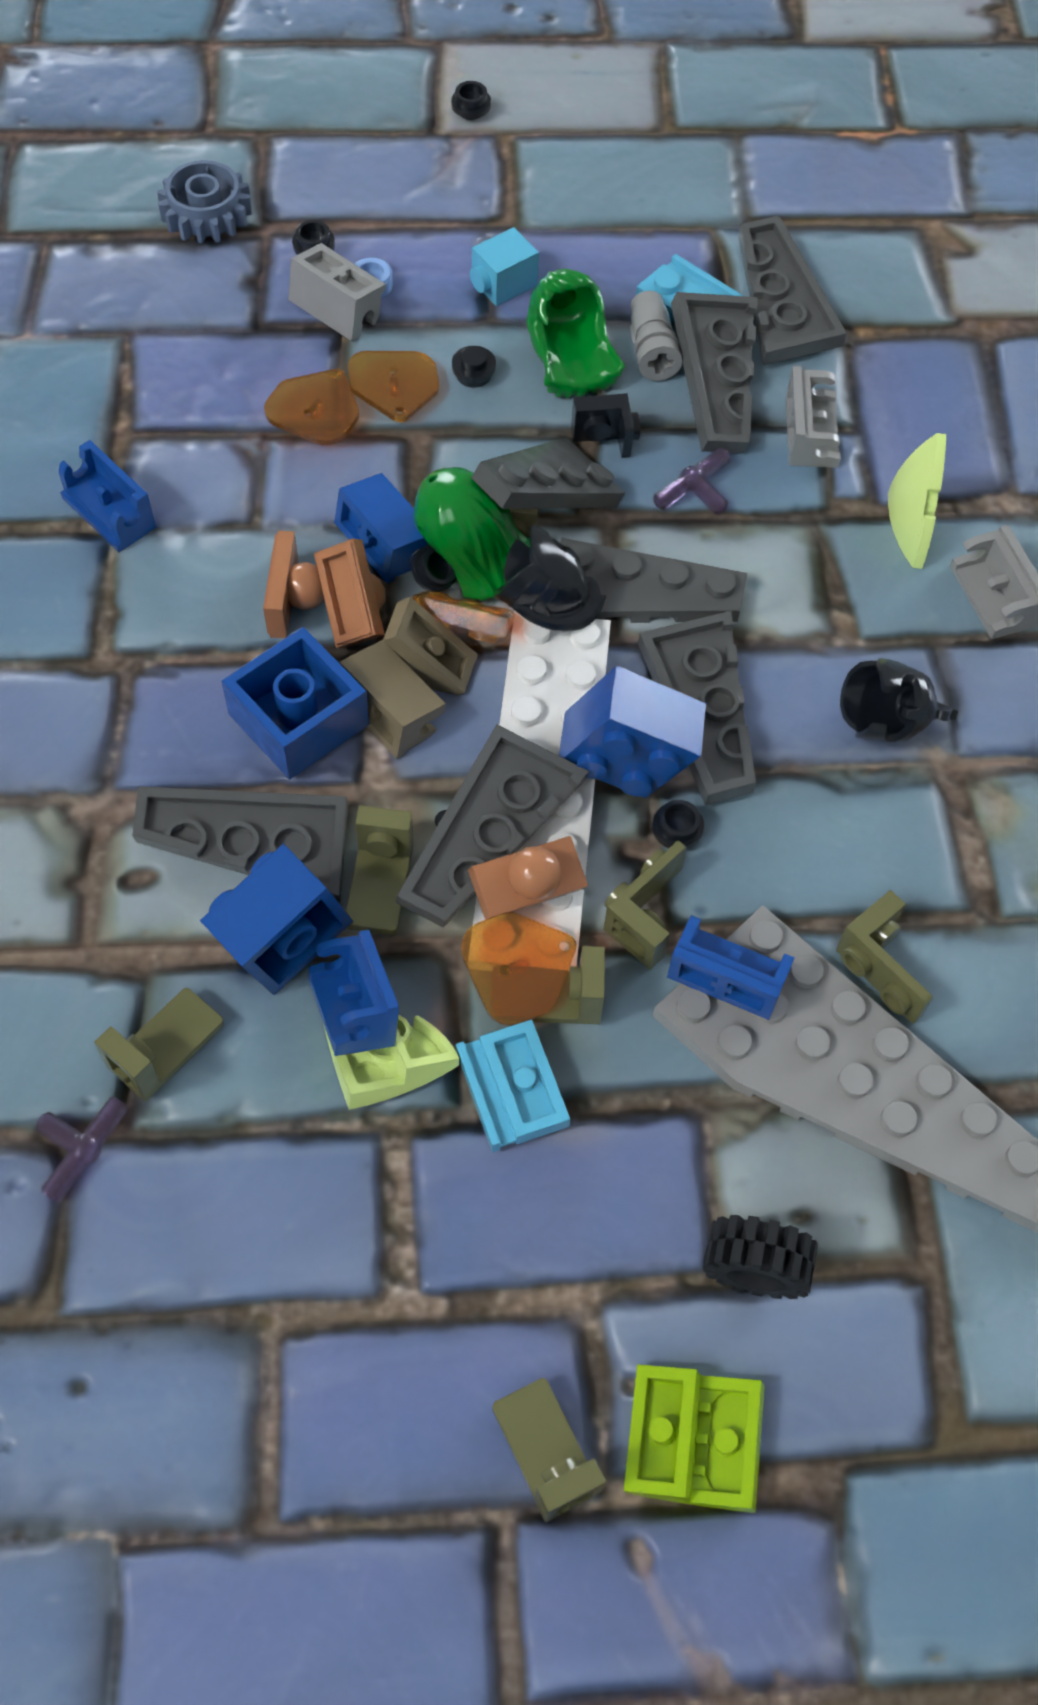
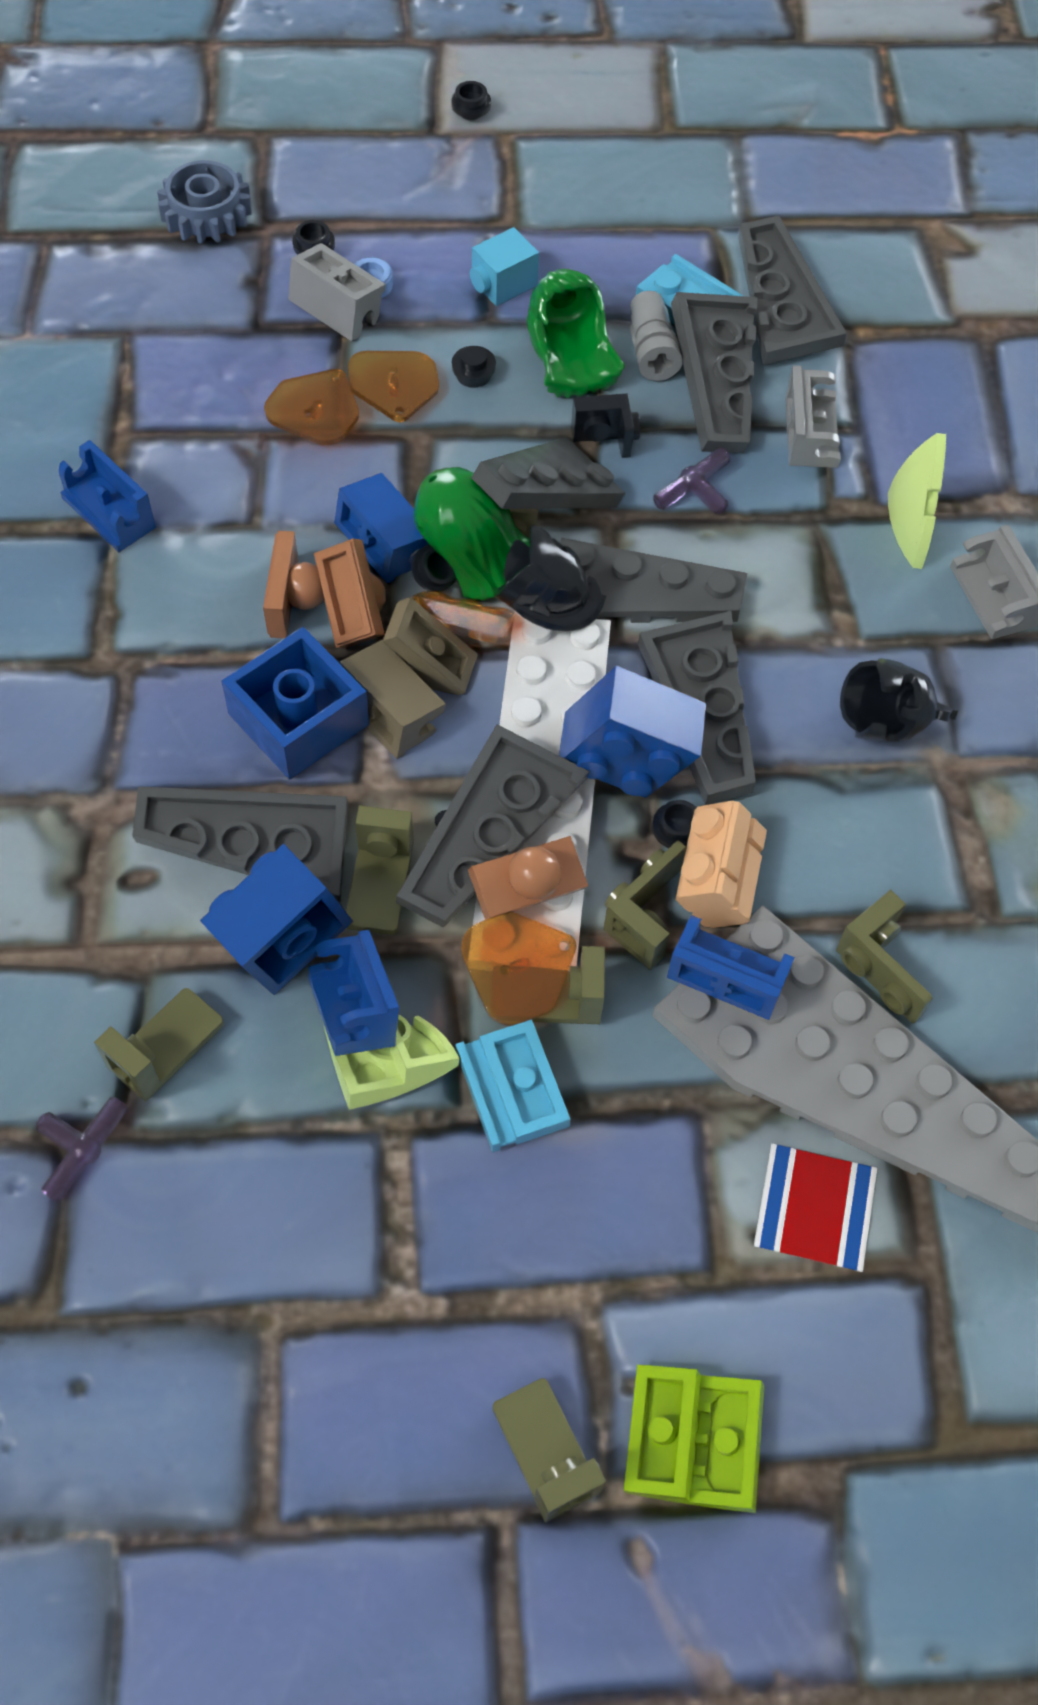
black tyre [703,1215,818,1299] -> none
none -> light nougat brick [675,801,767,928]
none -> sticker [754,1143,877,1272]

